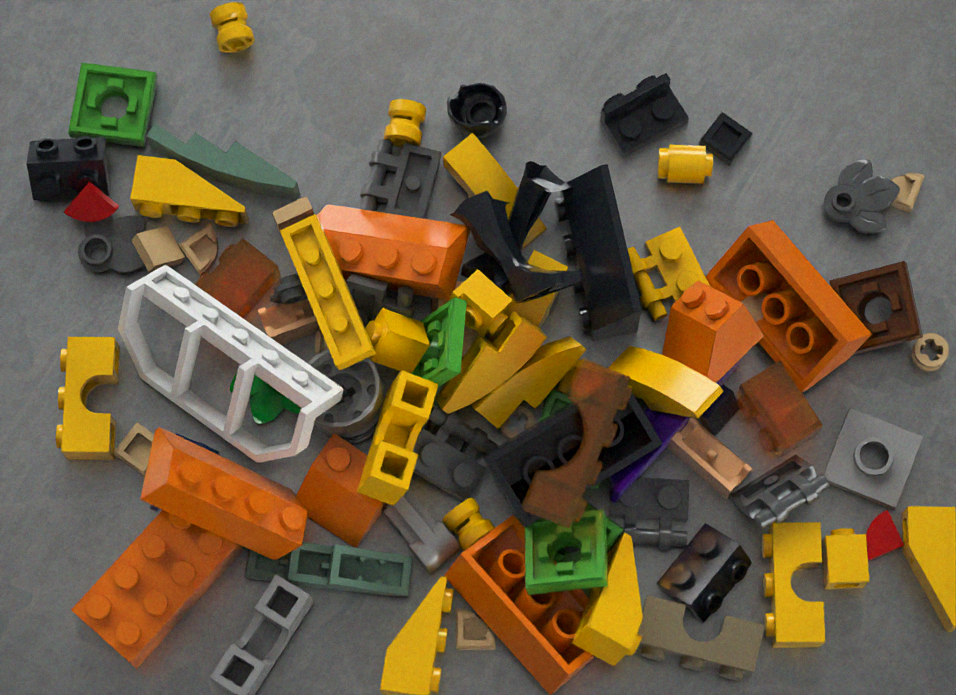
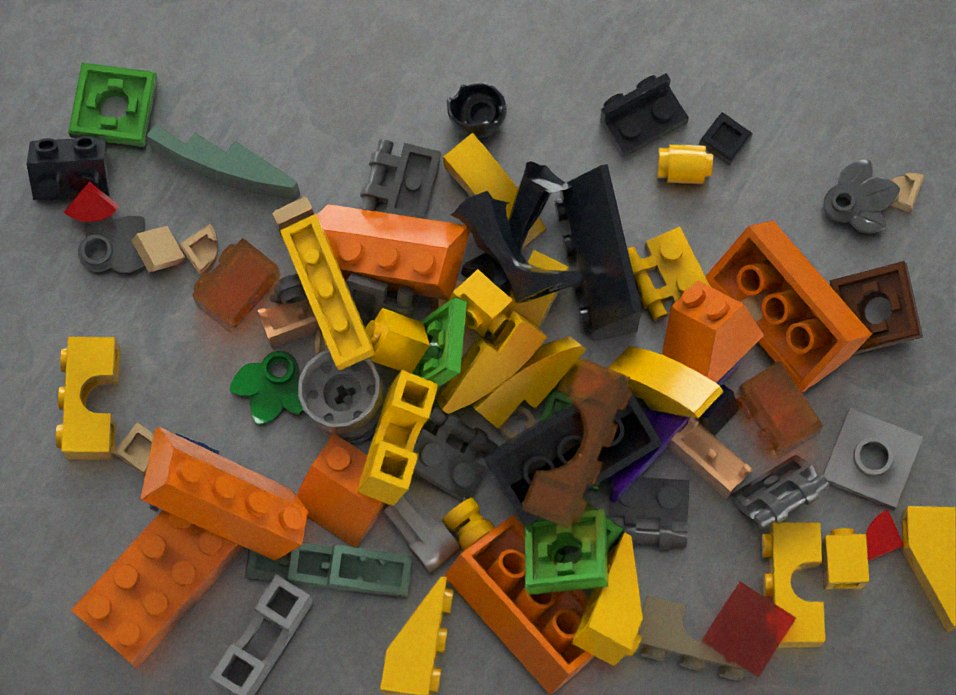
white plate [118,264,344,463] -> none
yellow slope [130,155,249,227] -> none
yellow wheel [209,2,255,53] -> none
yellow wheel [383,99,427,148] -> none
tan tile [455,609,496,650] -> none
black bracket [656,523,752,622] -> none
tan bush [911,333,949,371] -> none
none -> clear red piece [701,581,796,678]

